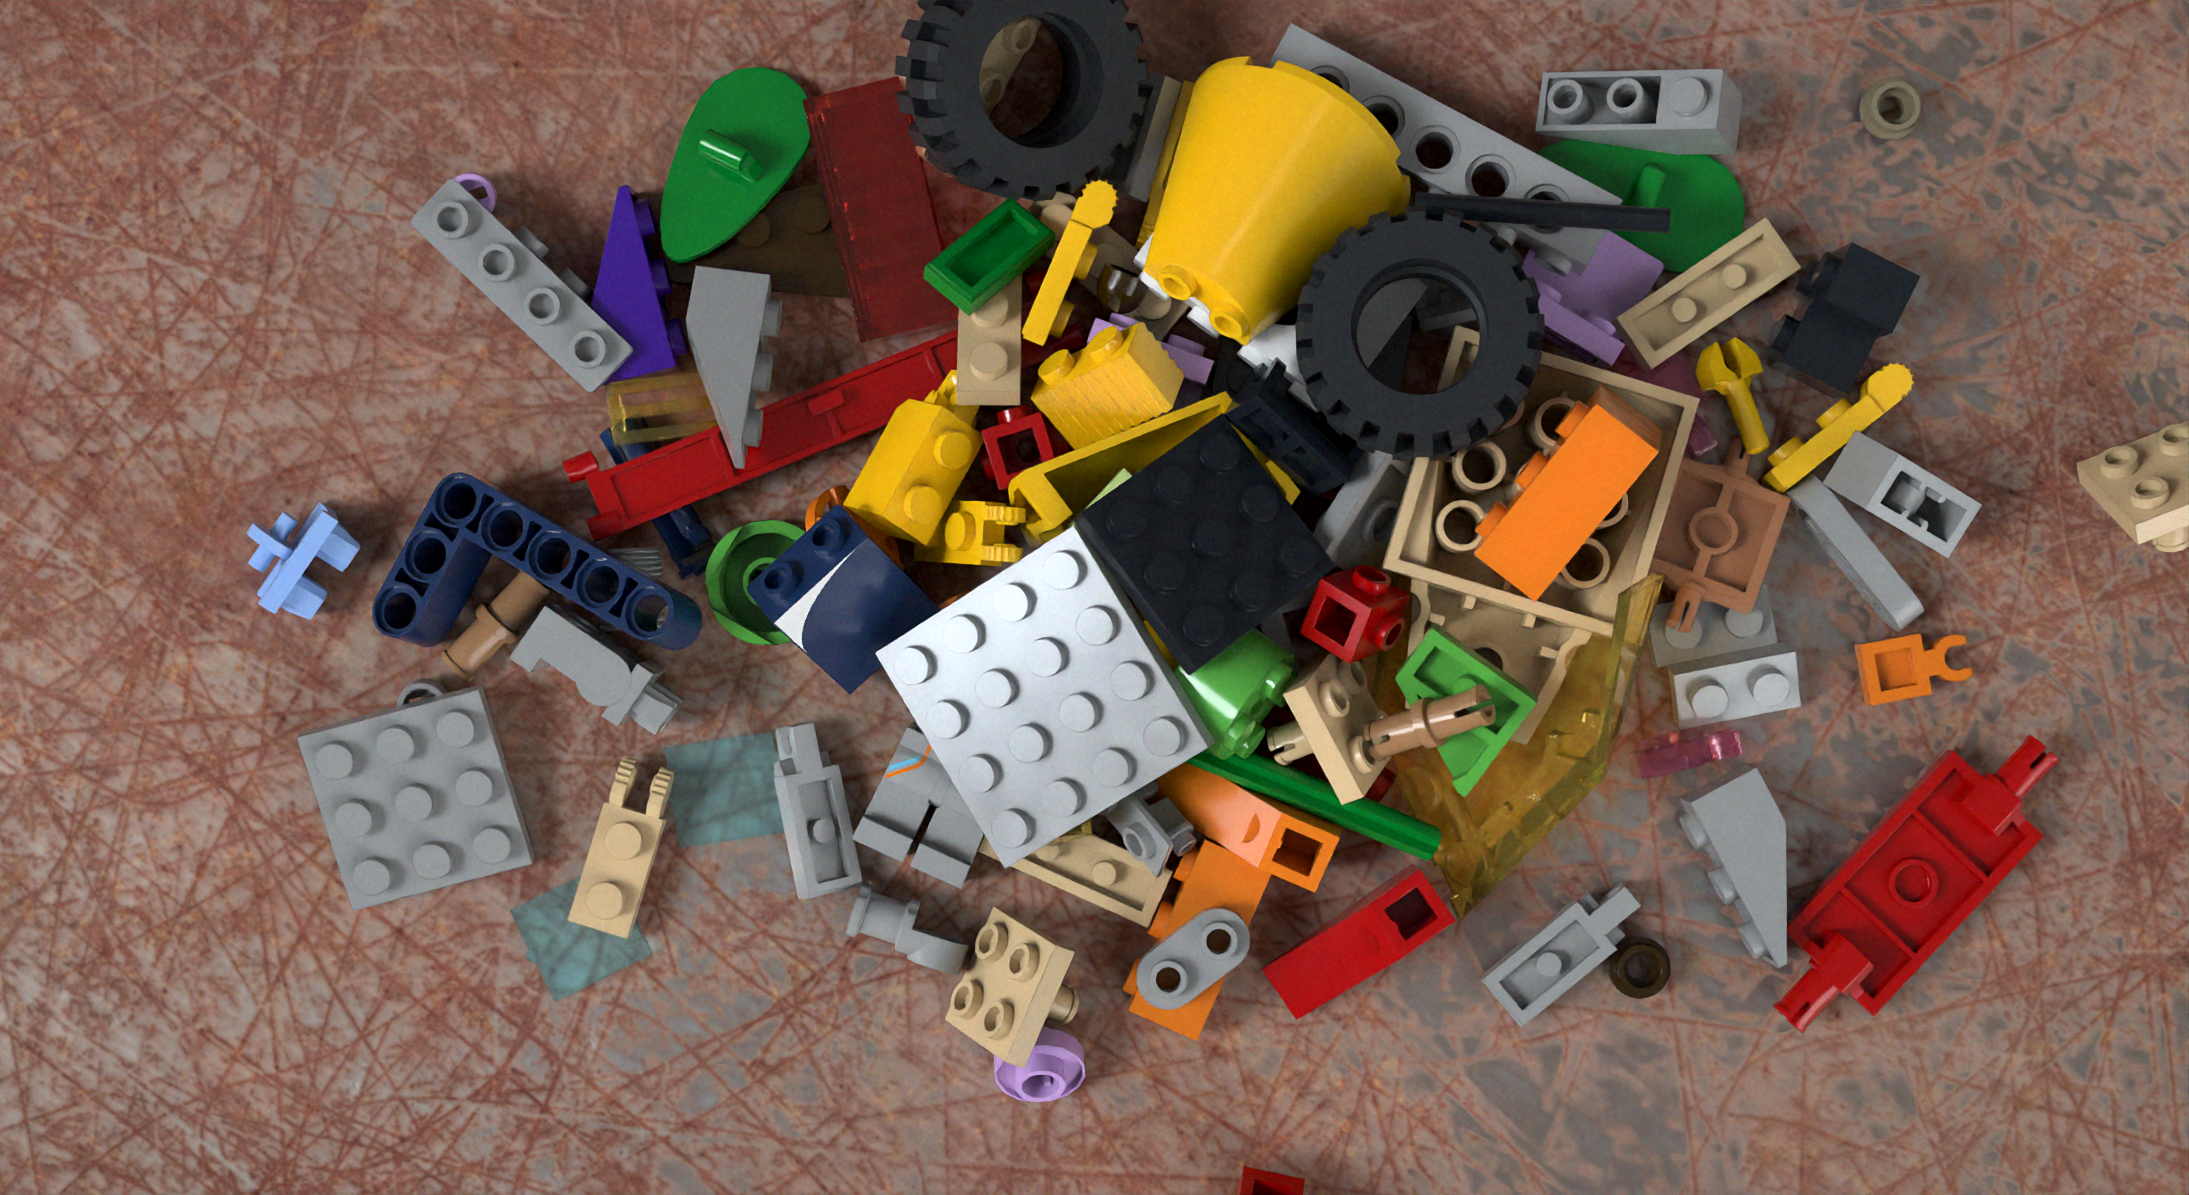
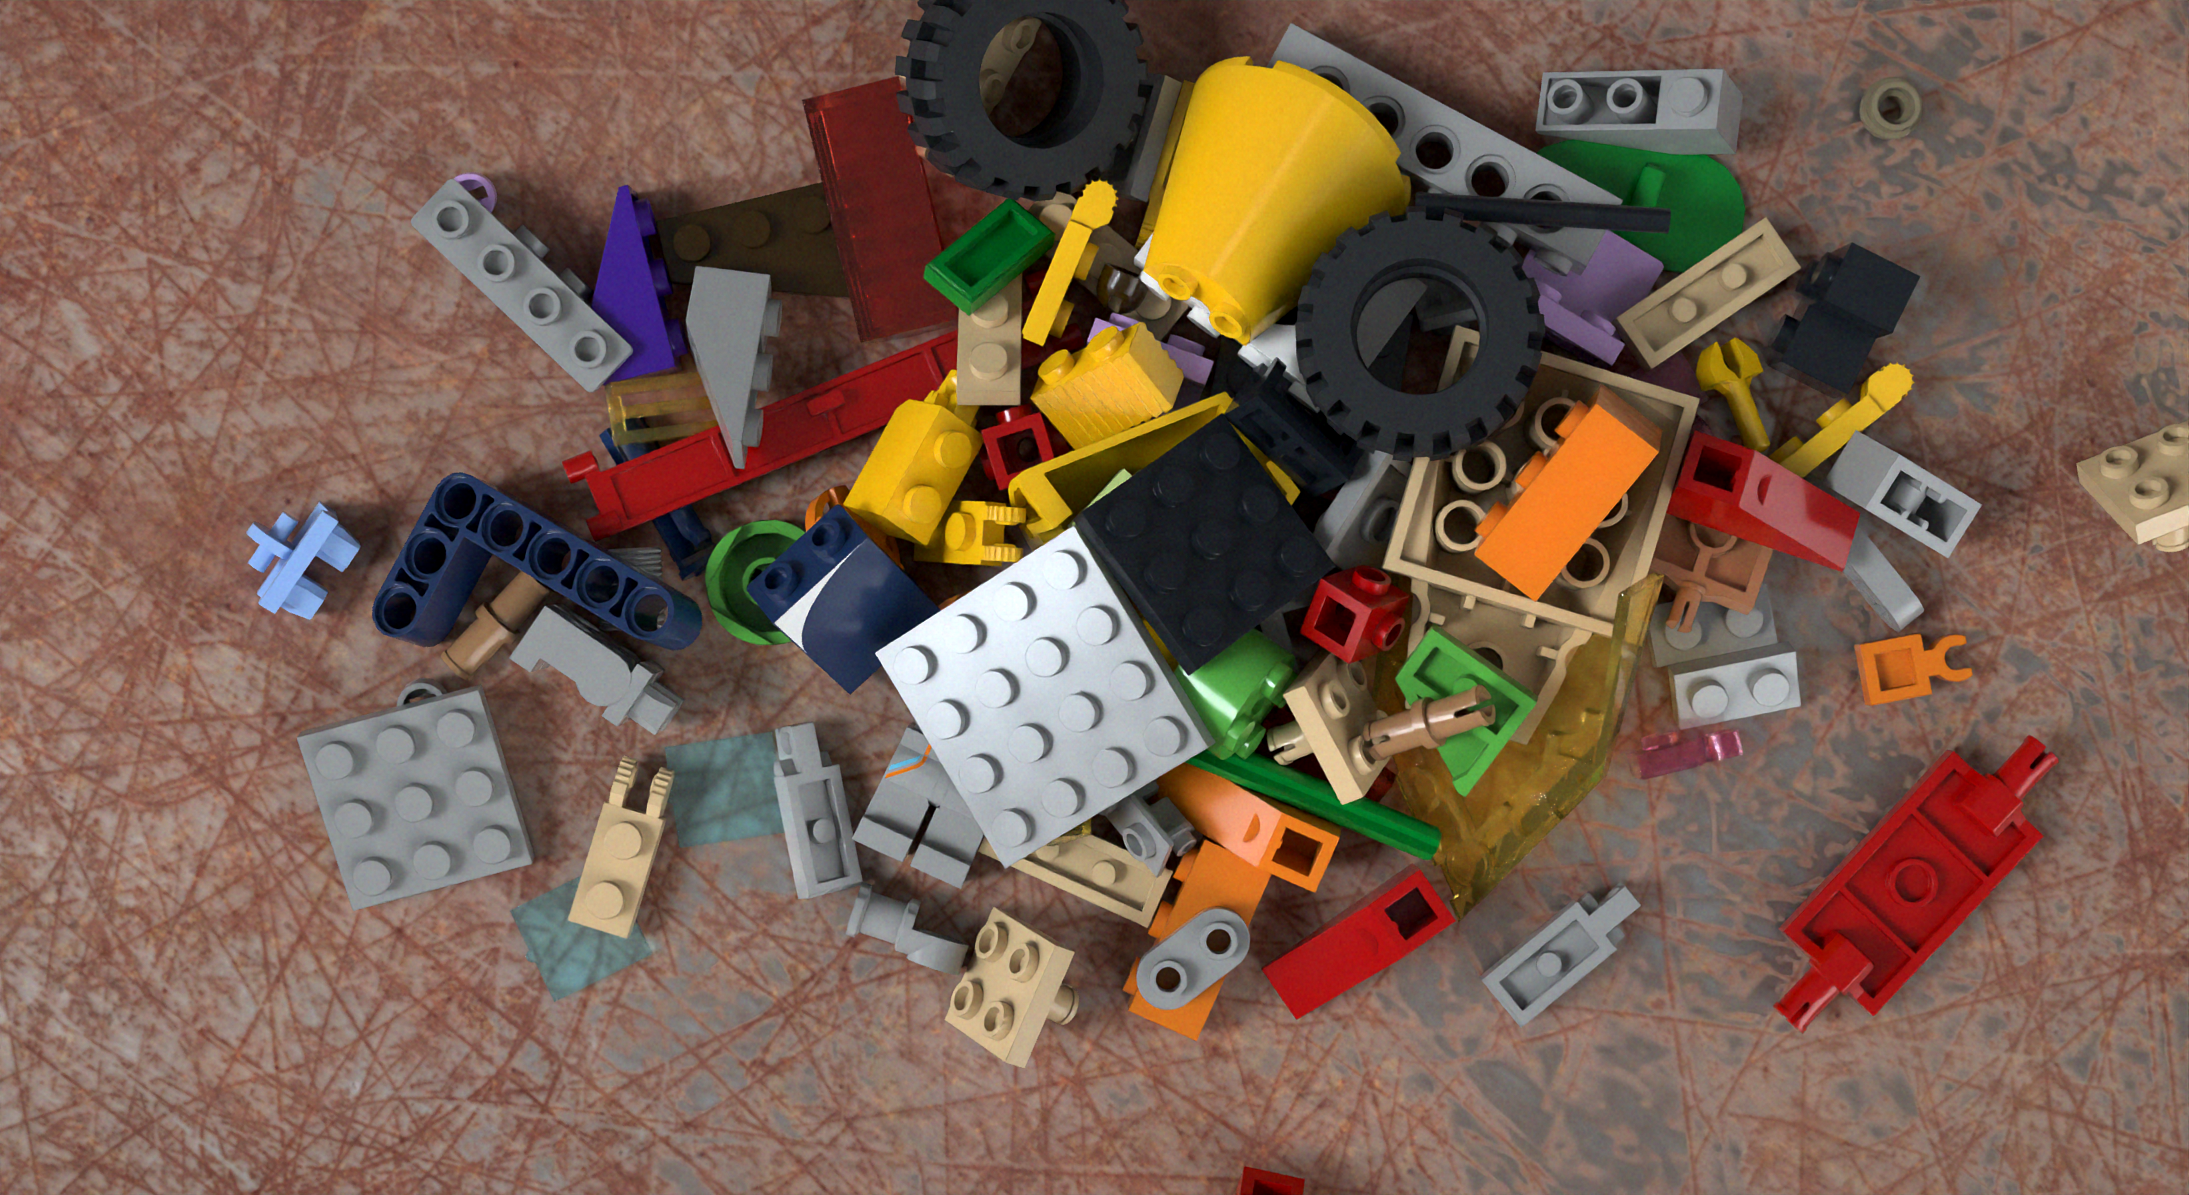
green shield [660,67,815,263] -> none
lavender plate [994,1026,1085,1102] -> none
dark brown plate [1607,936,1671,999] -> none
light grey slope [1679,764,1787,968] -> none
none -> red slope [1666,430,1860,572]

